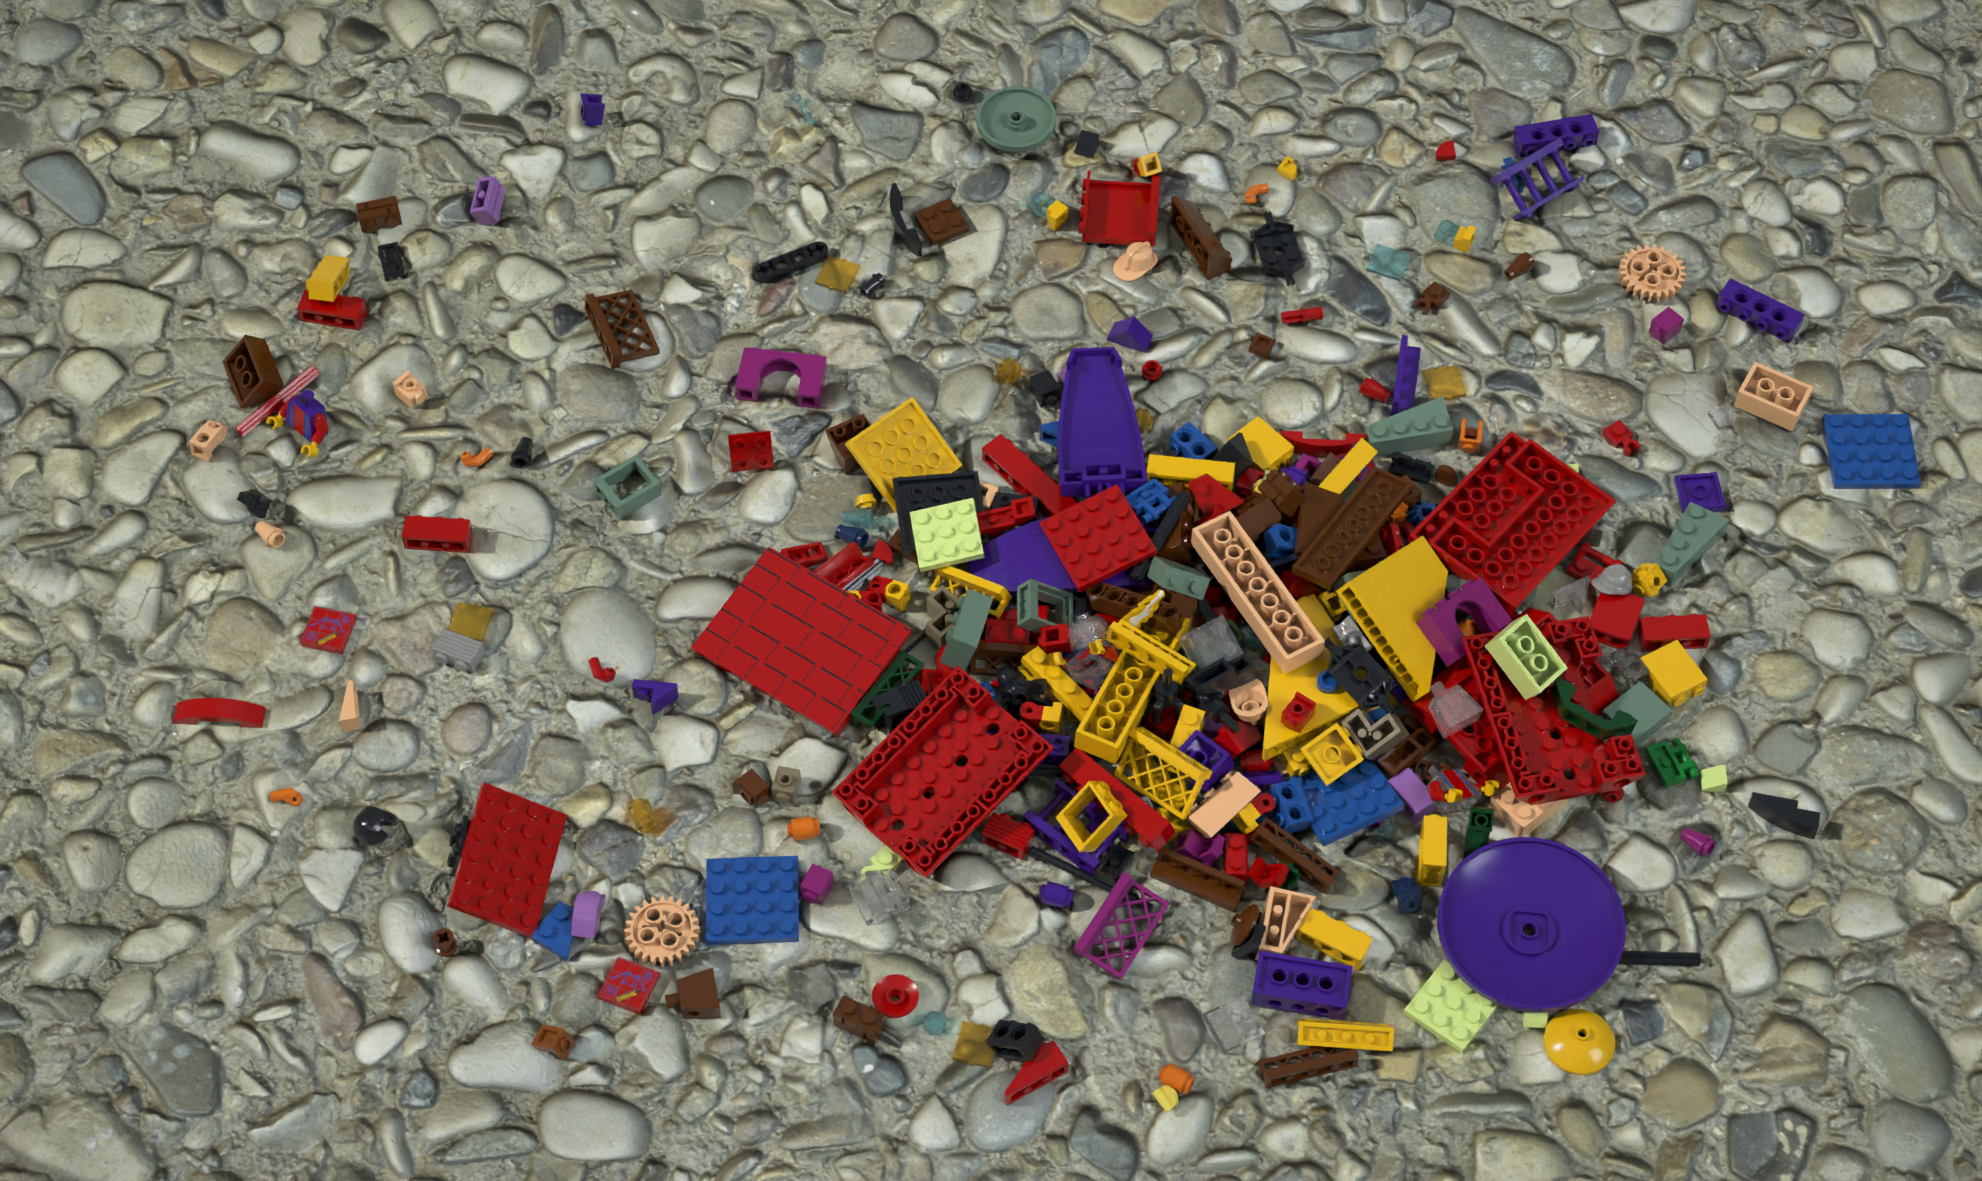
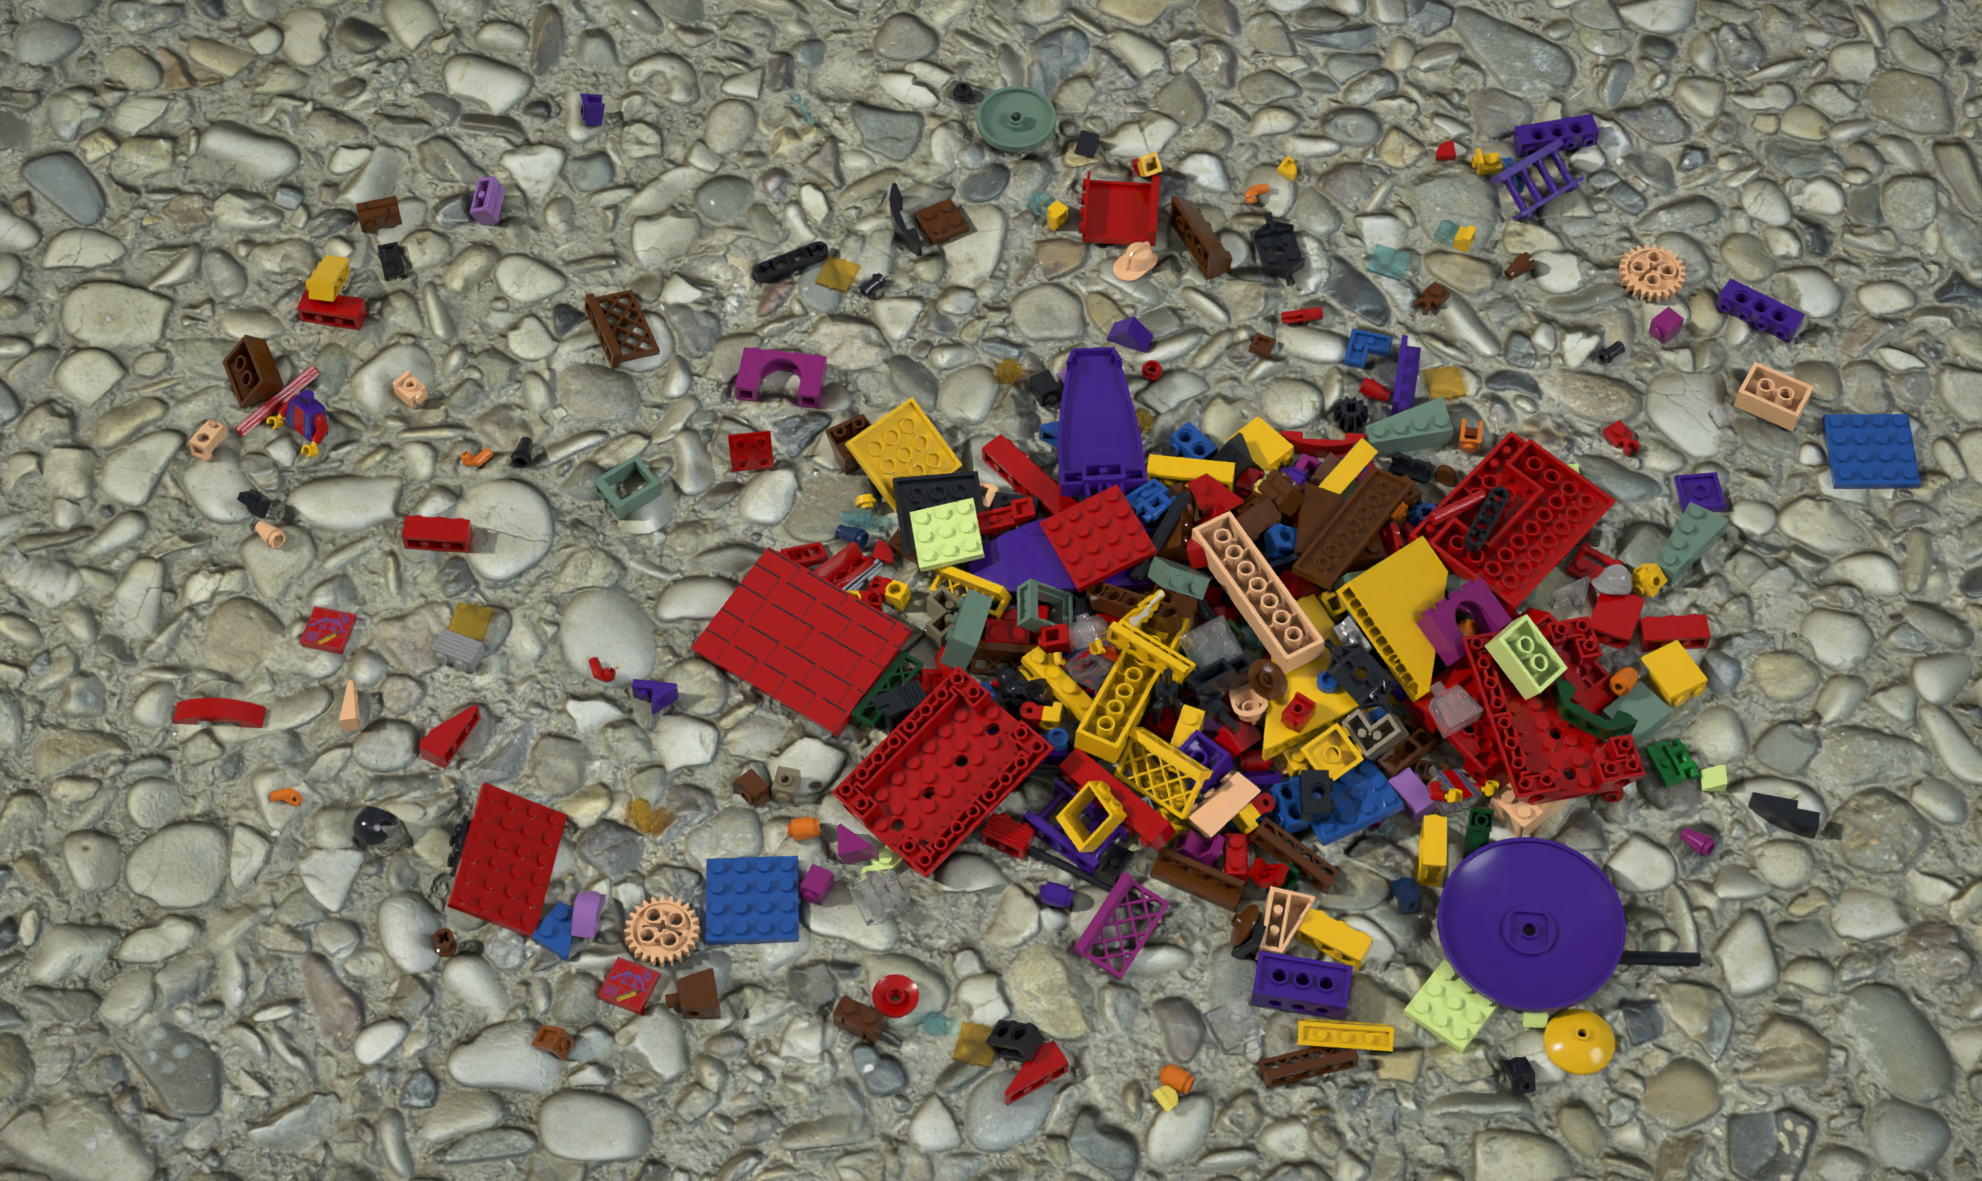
none -> red slope [419,705,481,769]
none -> magenta slope [837,823,880,865]
none -> blue tile [1047,728,1069,751]
none -> red slope [1187,539,1208,569]
none -> reddish brown dish [1247,659,1288,700]
none -> black brick [1299,770,1335,821]
none -> black gear [1333,396,1368,432]
none -> blue tile [1344,329,1393,369]
none -> red axle [1428,490,1487,525]
none -> black beam [1463,487,1510,552]
none -> yellow bracket [1472,148,1503,176]
none -> black bracket [1503,1056,1536,1096]
none -> black pin [1598,341,1625,364]
none -> orange brick [1609,667,1638,696]

